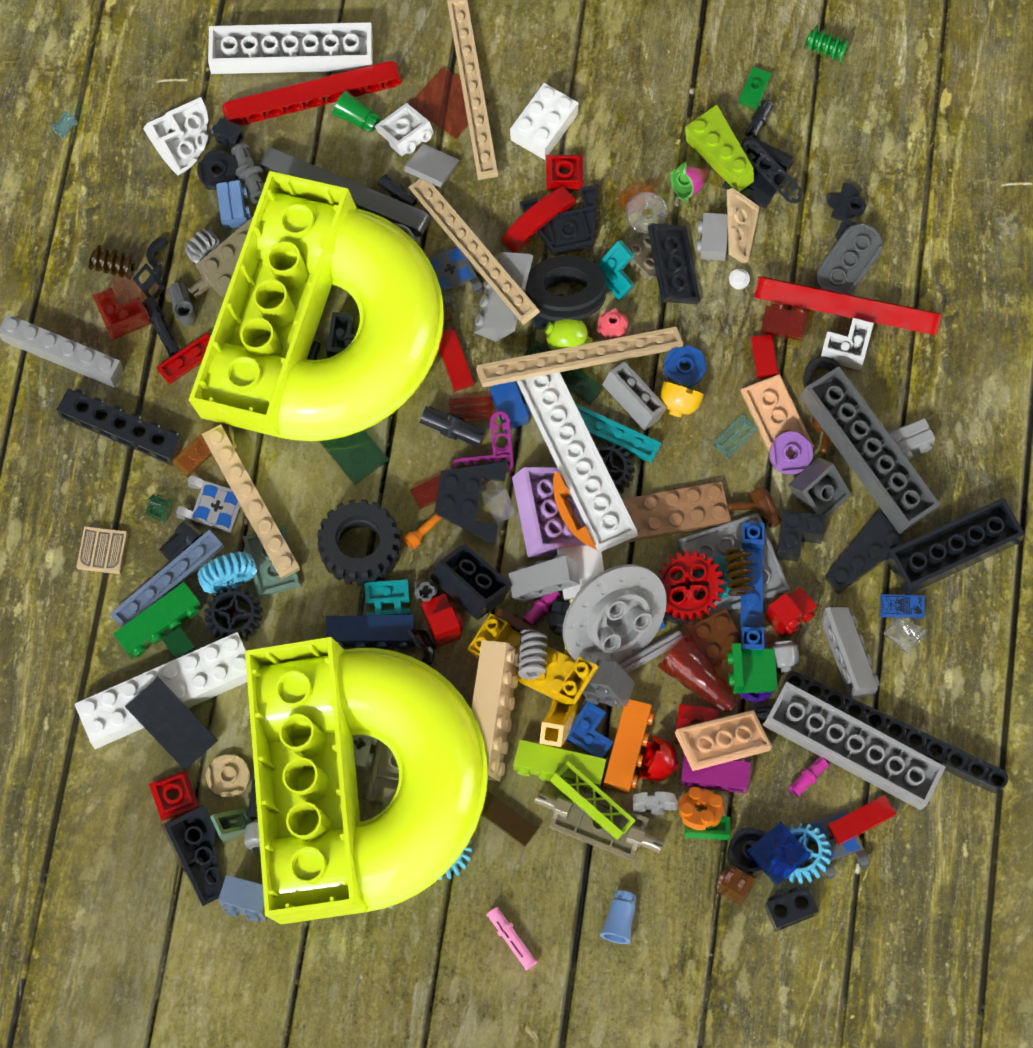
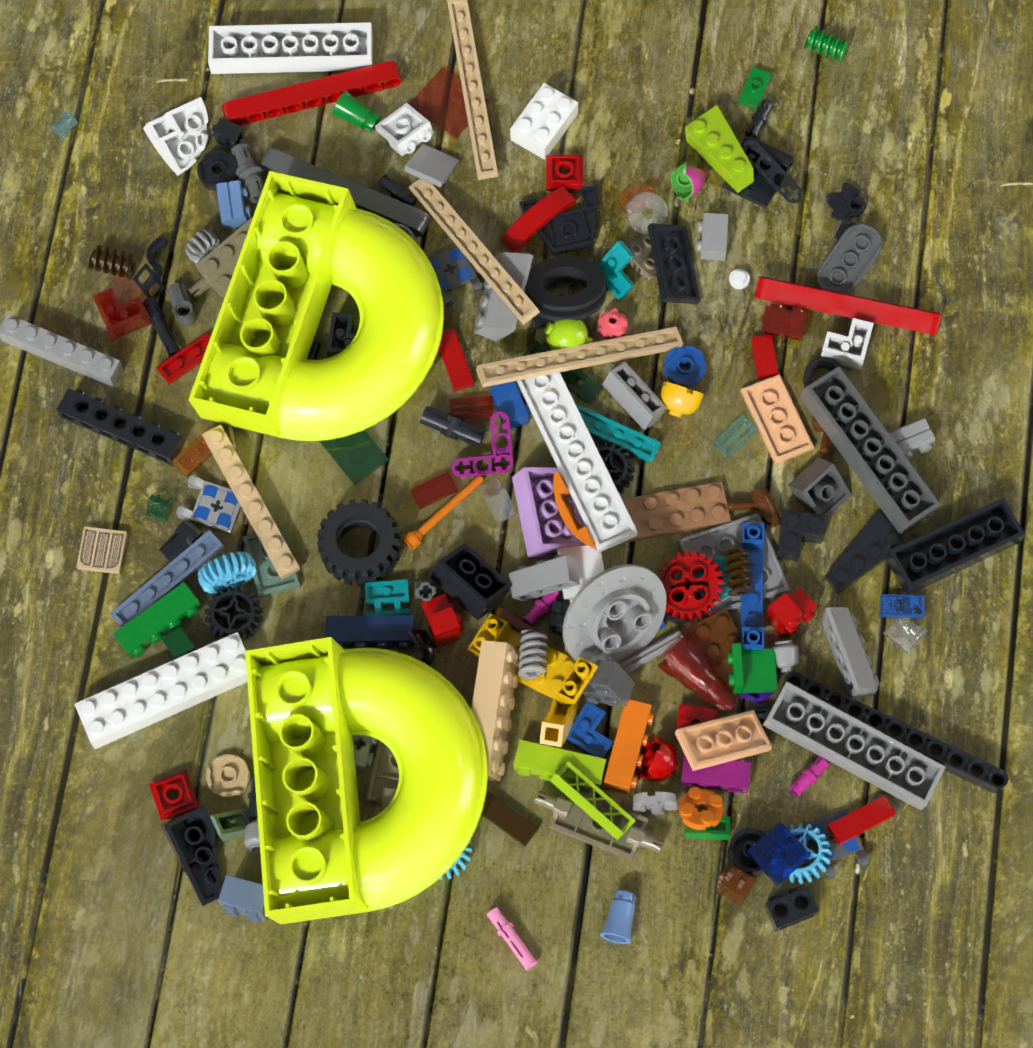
black tile [124,676,218,770] -> none
black wing [434,462,508,545] -> none
tan wing [727,188,760,263] -> none
medium lavender plate [769,431,813,475] -> none

